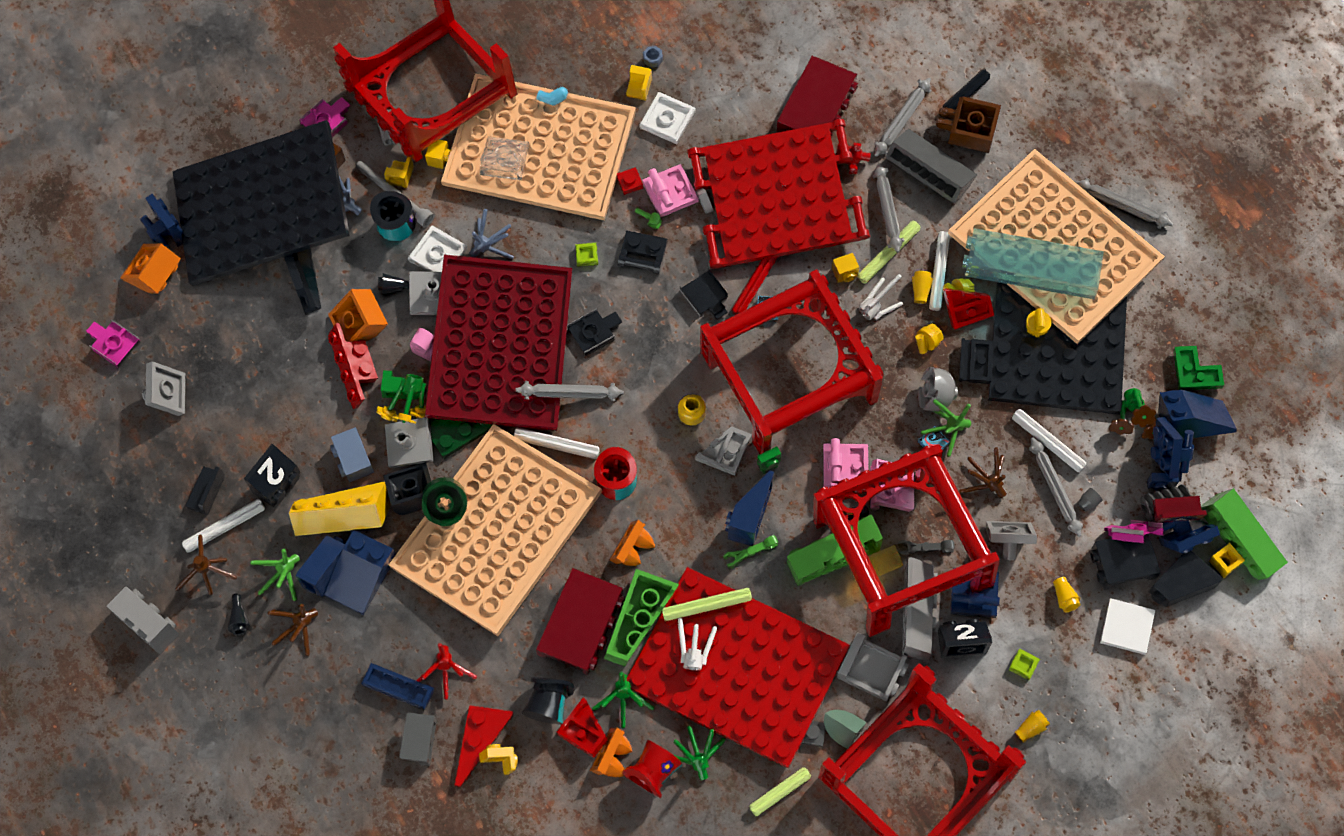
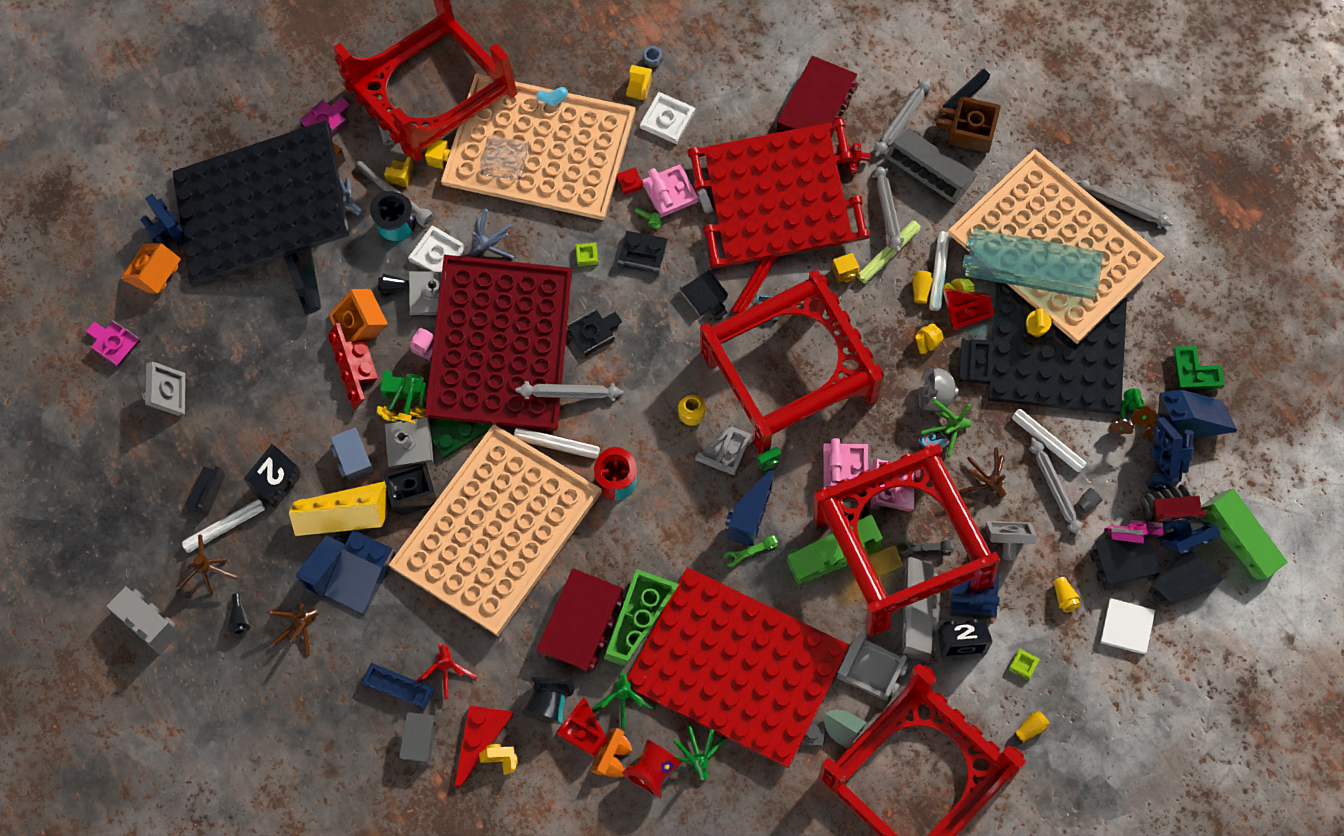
bright green plant [250,549,300,601] -> none
dark green brick [421,477,467,526] -> none
orange tile [610,520,655,566] -> none
yellowish green axle [662,588,752,621] -> none
white plant [678,618,717,670] -> none
yellowish green axle [749,767,811,816] -> none
white plant [859,274,903,321] -> none
yellow plate [1209,543,1245,578] -> none

